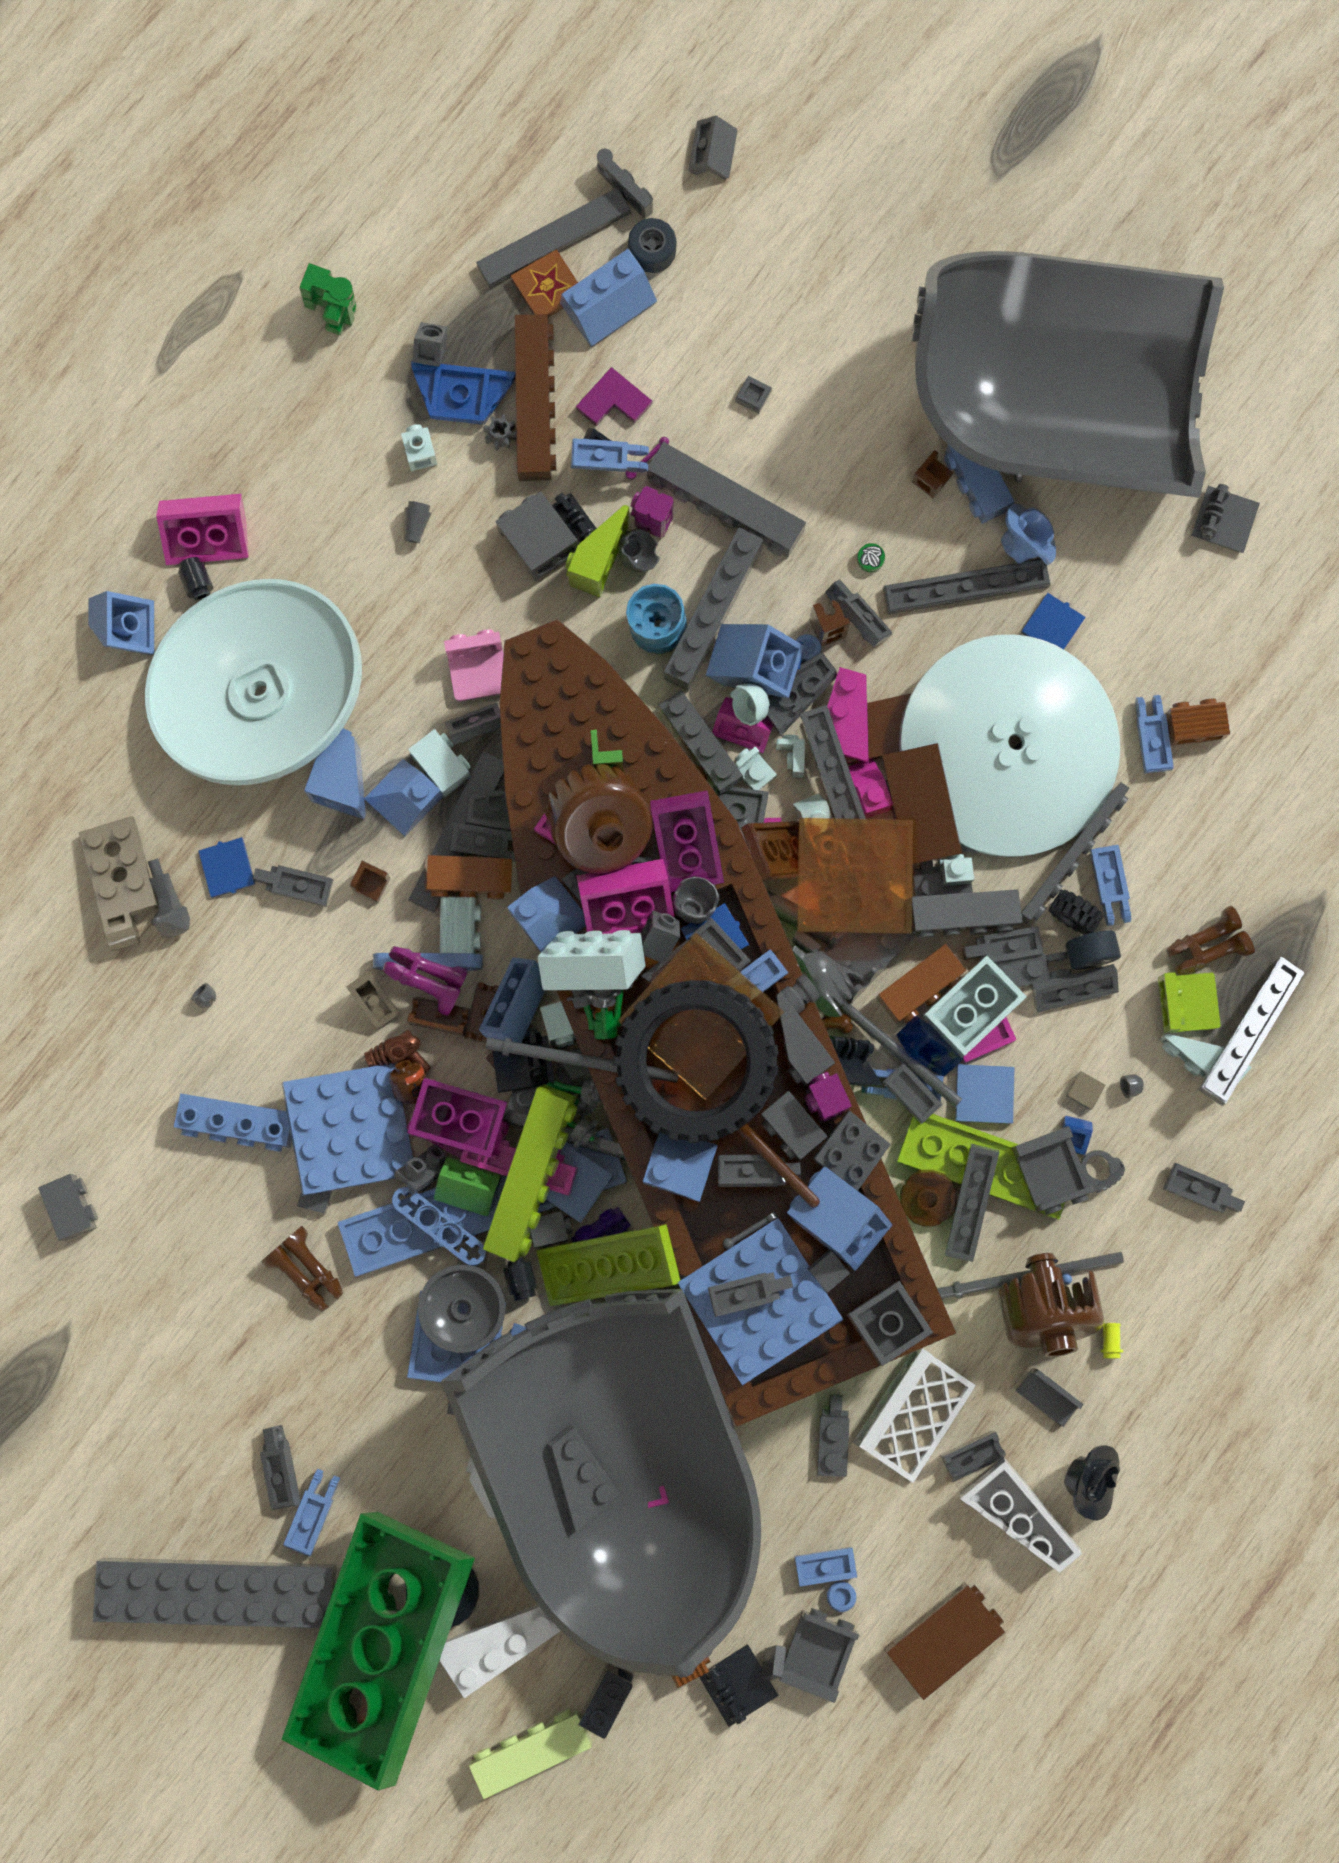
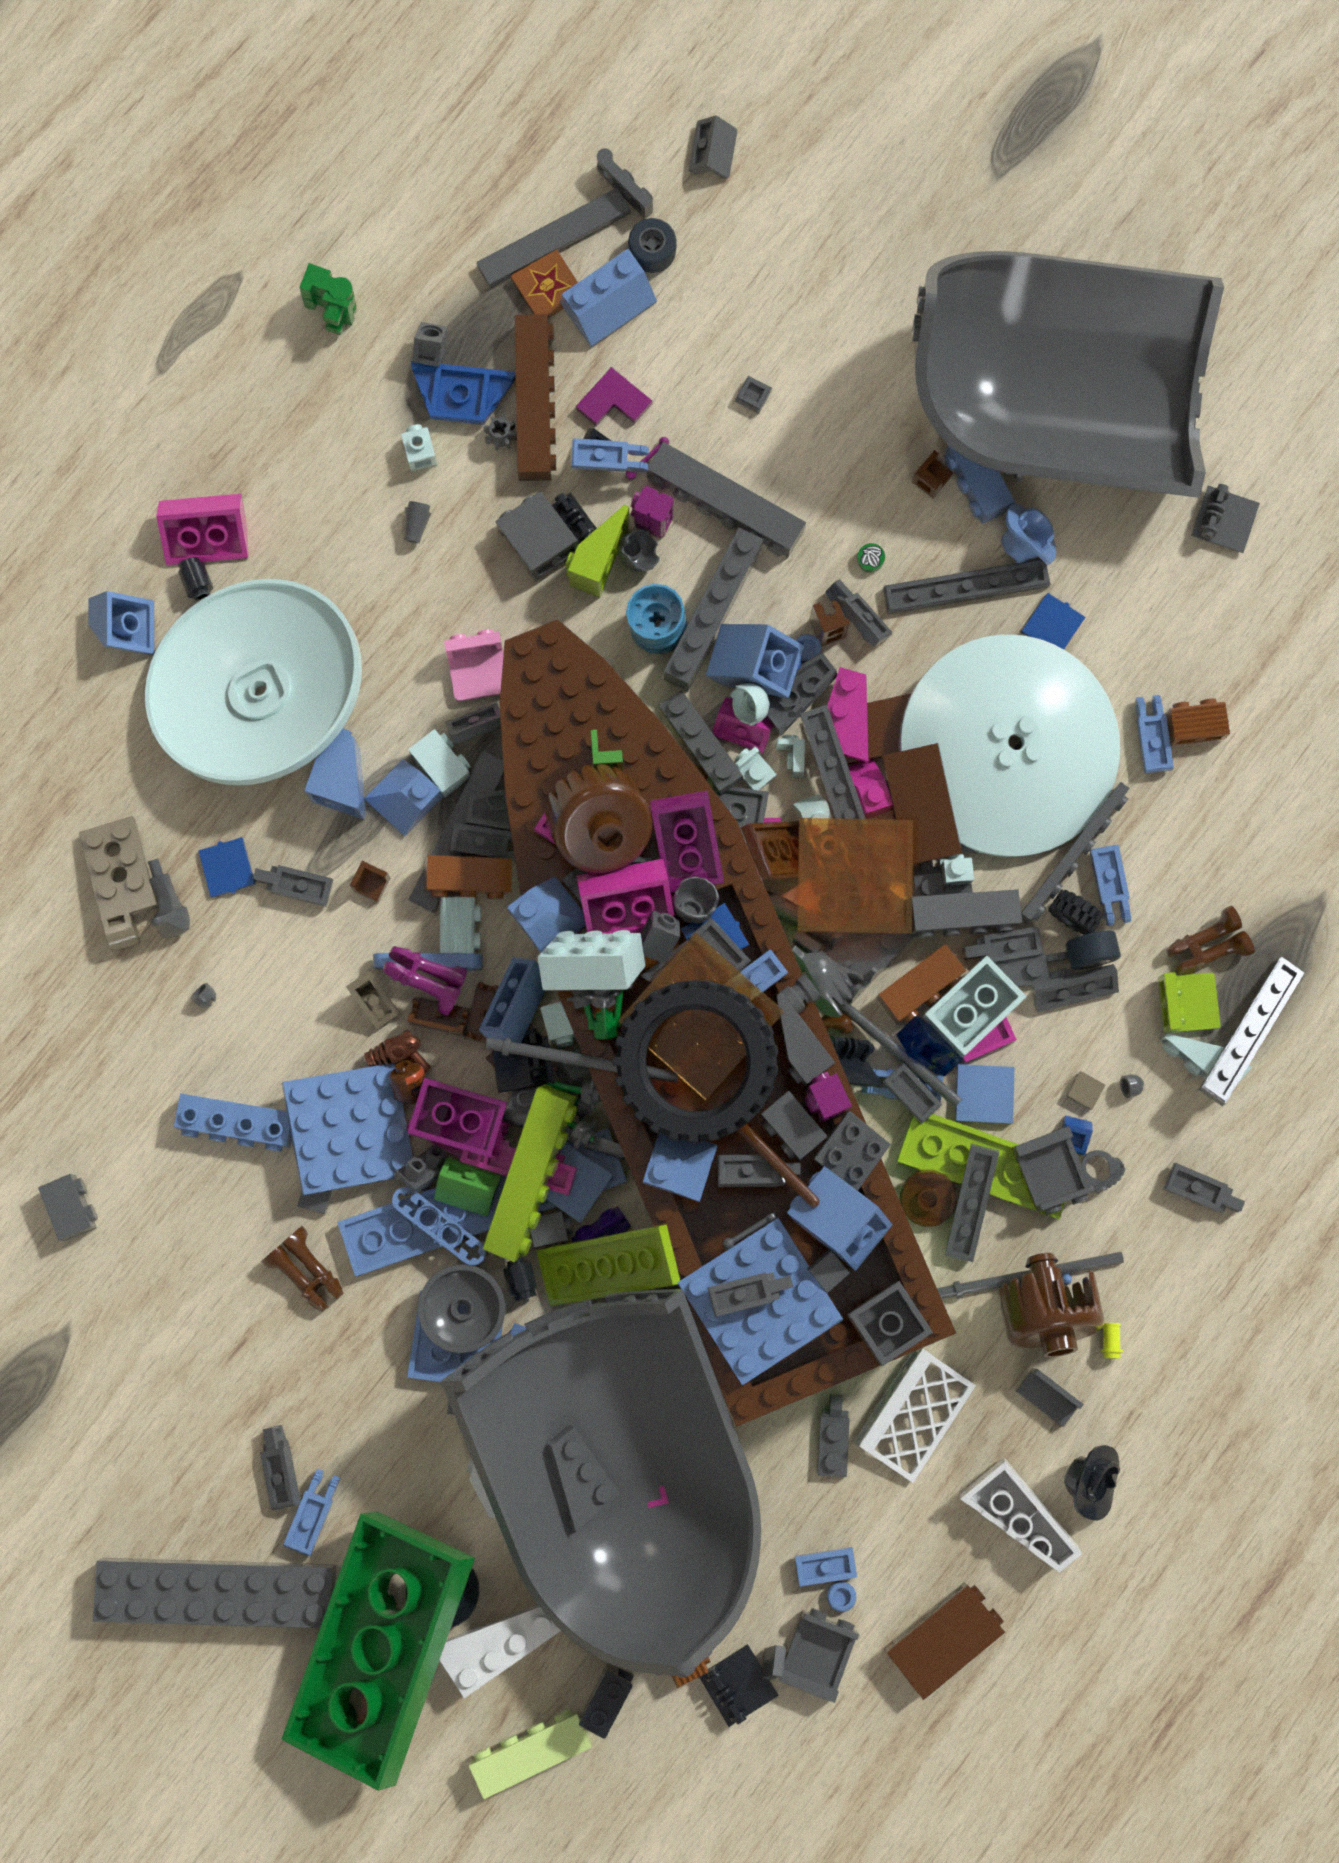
dark grey hinge [940,1431,1006,1482] -> none

